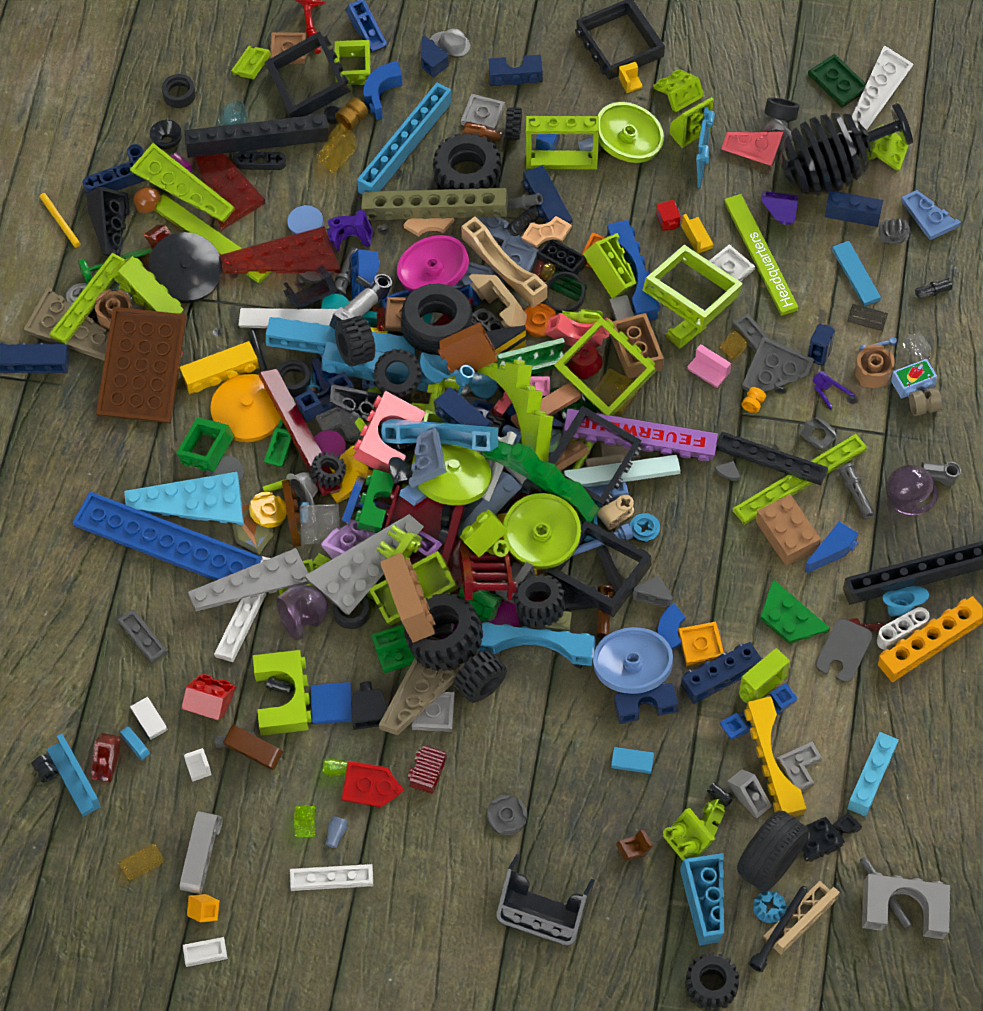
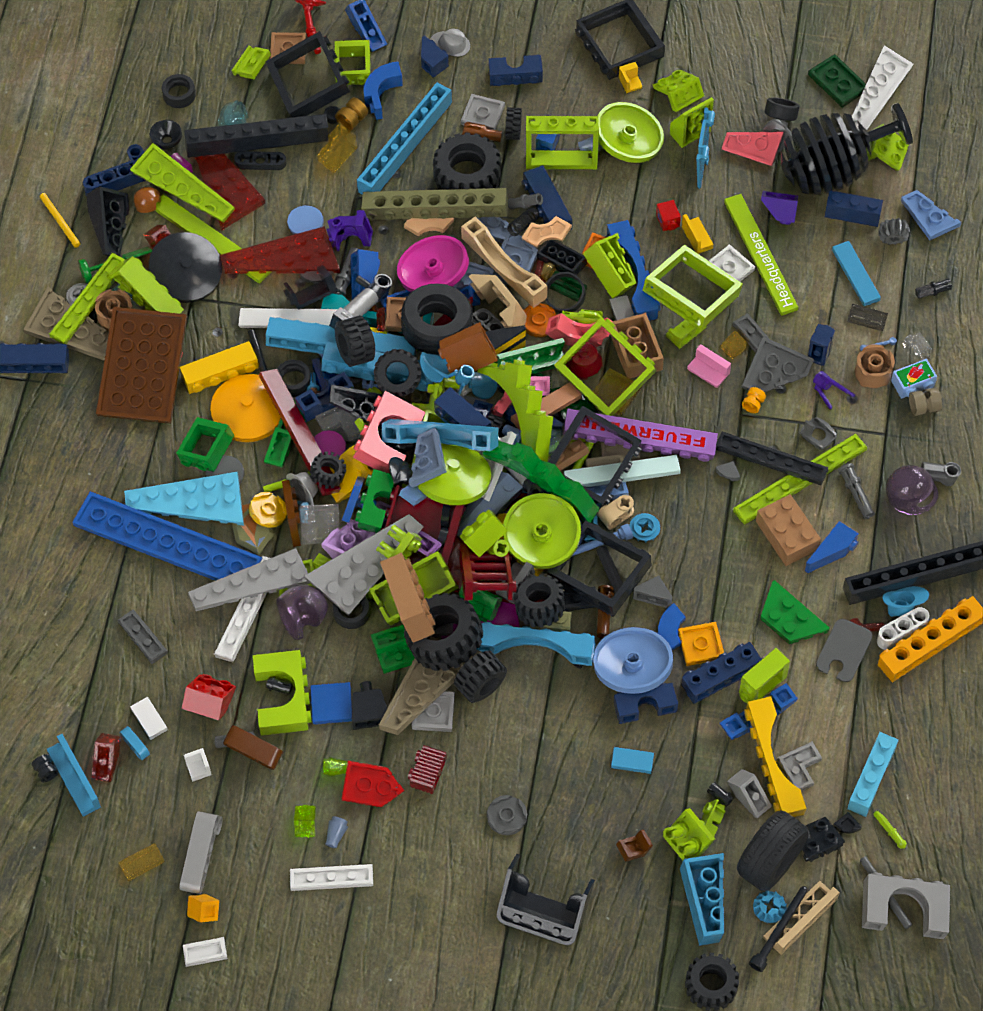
none -> lime piece [874,811,907,849]

